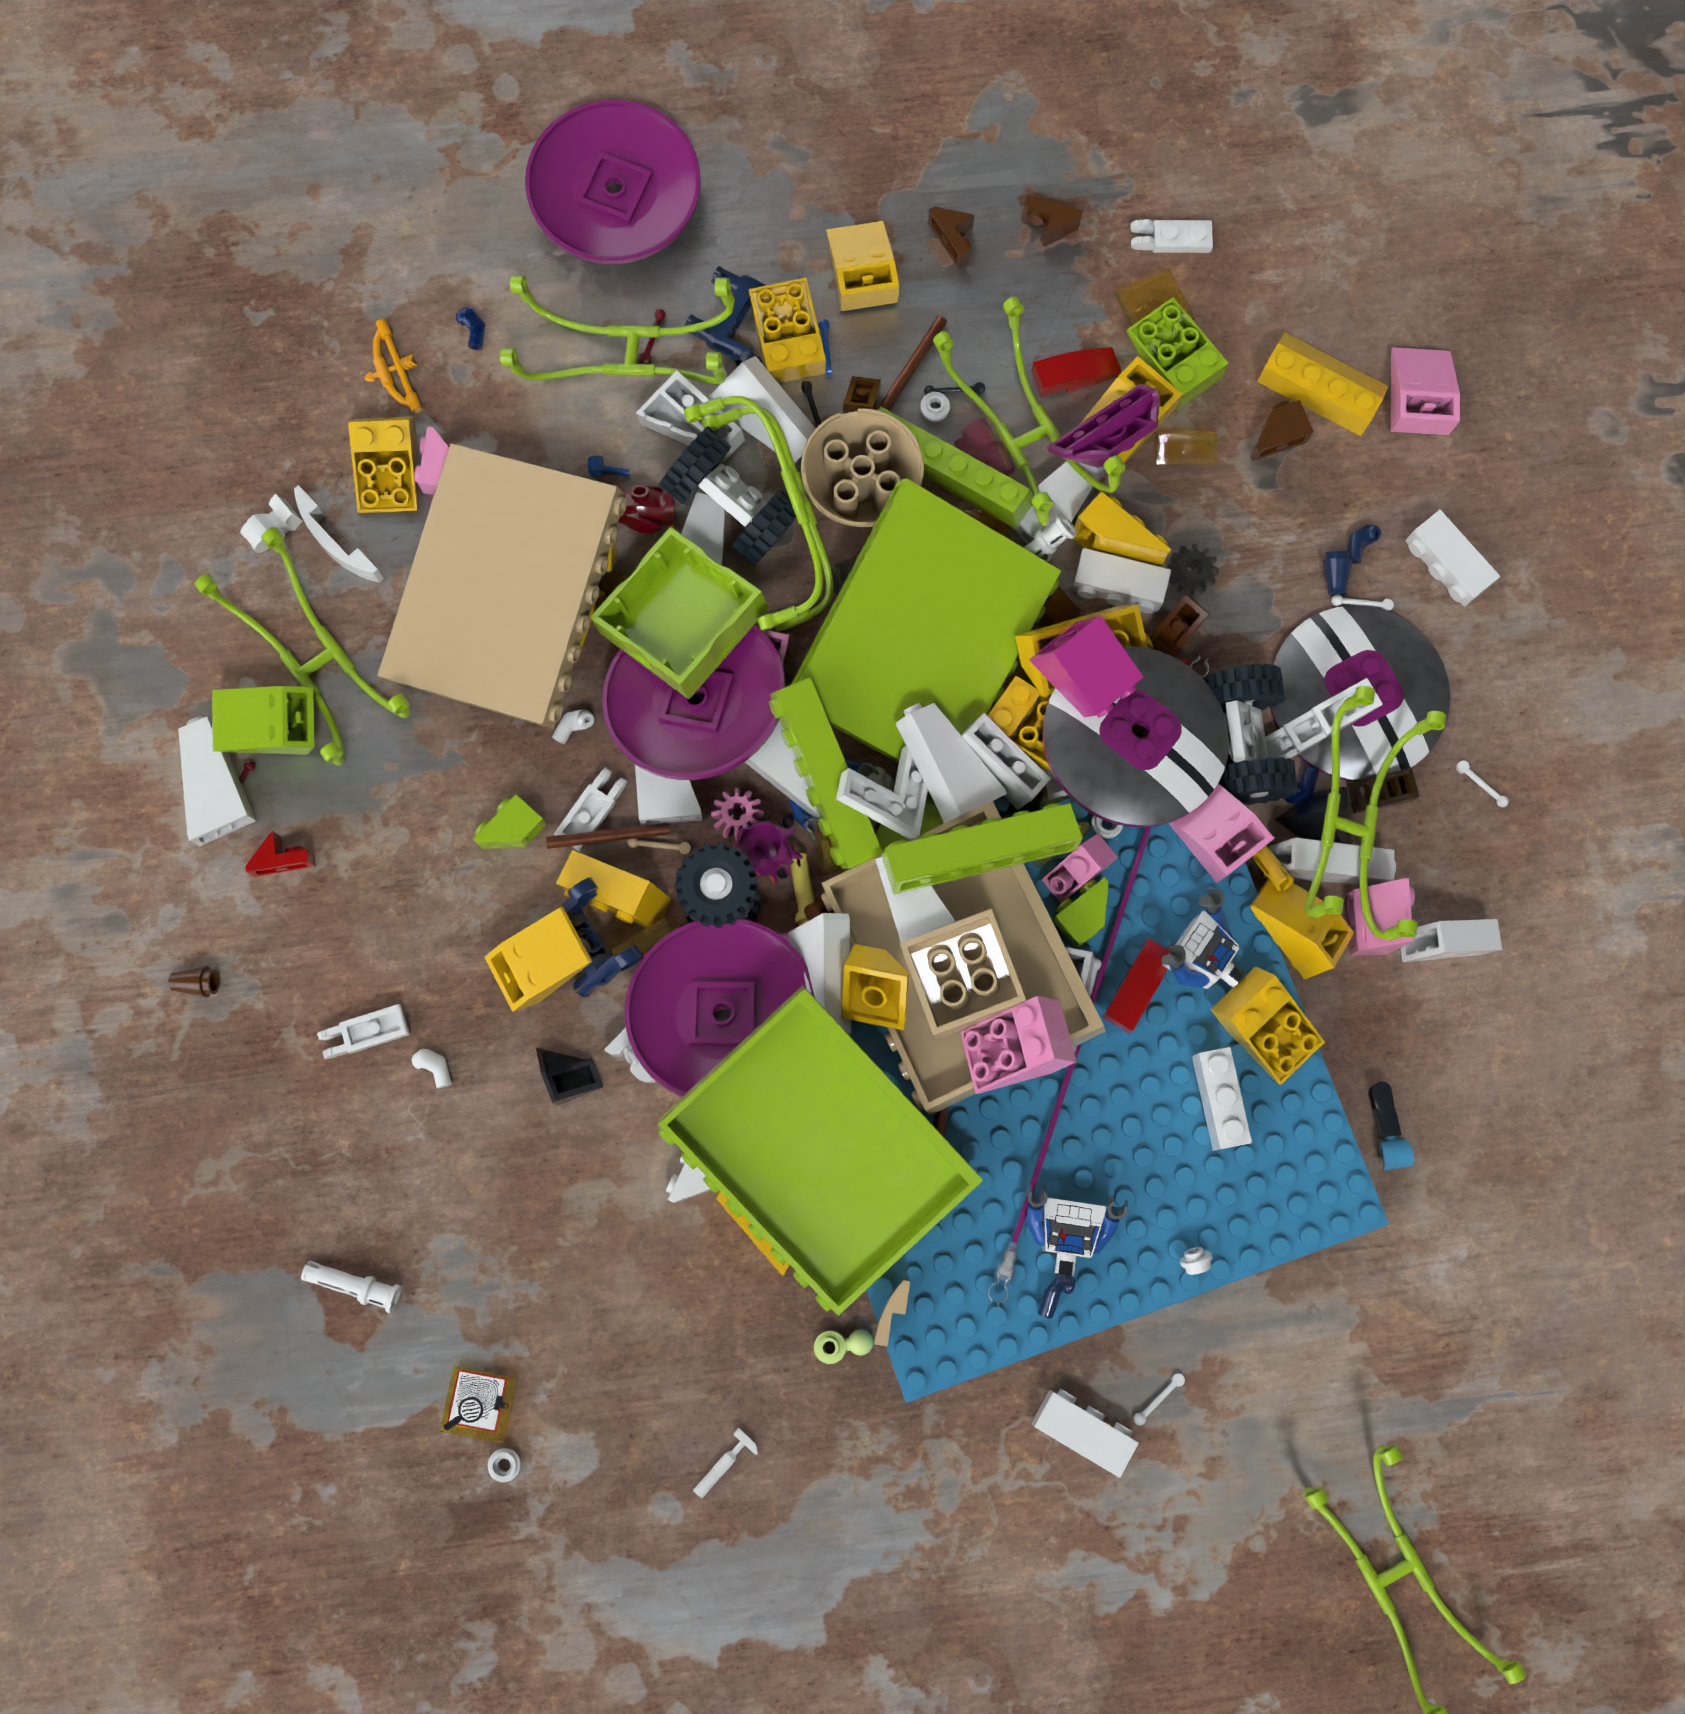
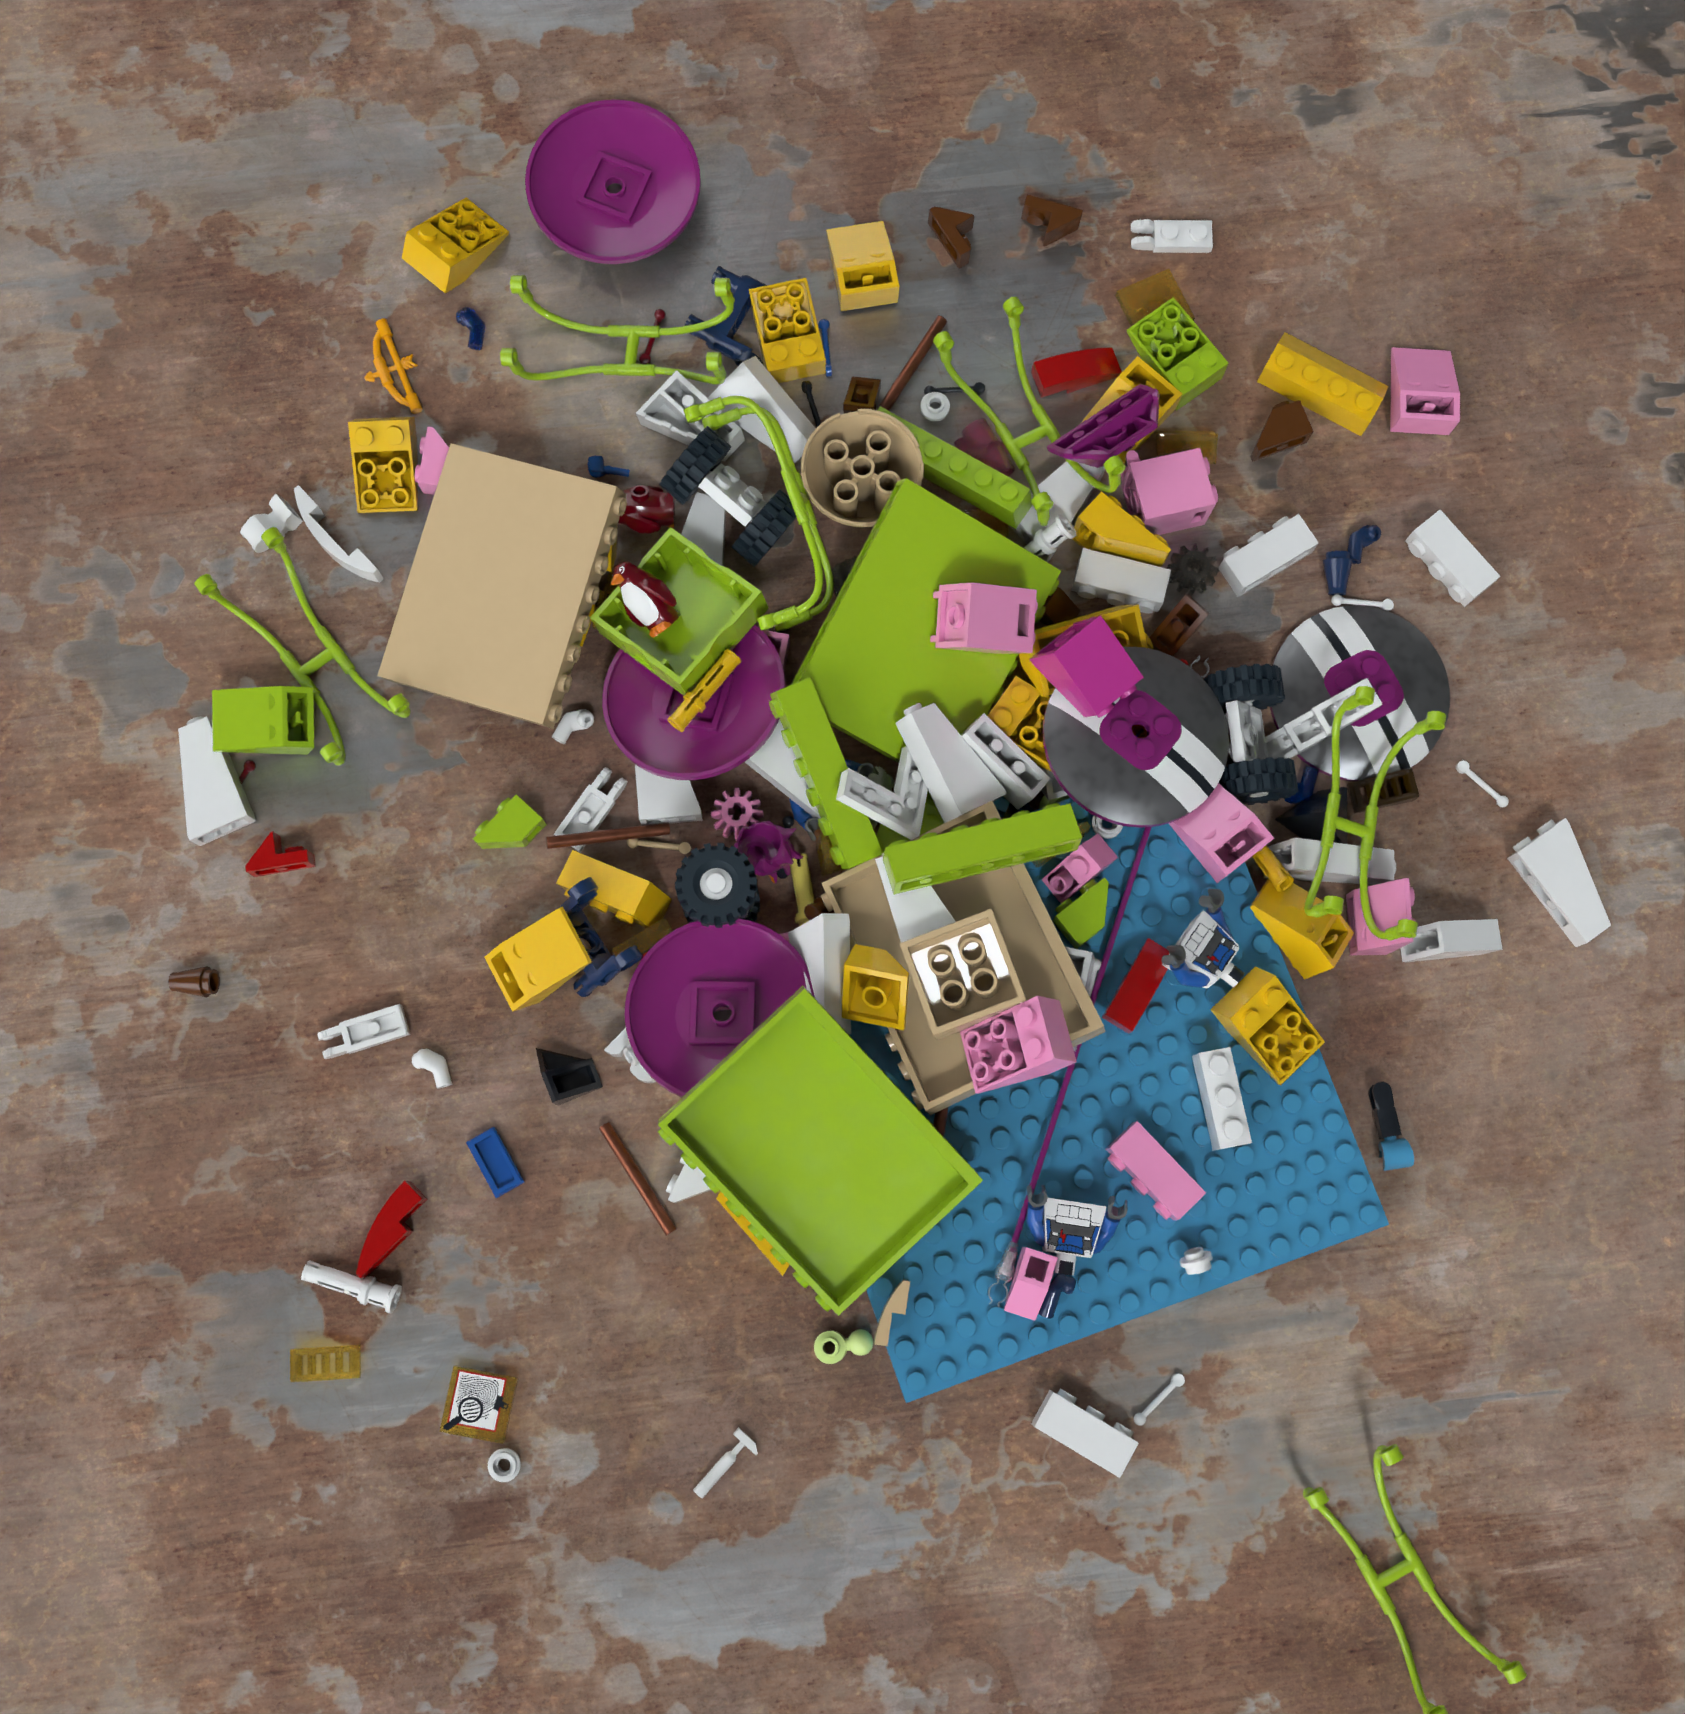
none -> clear yellow slope [290,1344,361,1382]
none -> red slope [356,1180,428,1278]
none -> yellow slope [402,197,509,293]
none -> blue tile [466,1127,525,1198]
none -> copper bar [599,1122,677,1236]
none -> animal [611,561,681,638]
none -> yellow pin [667,649,741,732]
none -> bright pink container [930,582,1038,654]
none -> bright pink slope [1003,1247,1058,1321]
none -> bright pink brick [1105,1121,1206,1220]
none -> bright pink container [1121,448,1218,535]
none -> white brick [1218,514,1319,597]
none -> white slope [1507,818,1611,947]

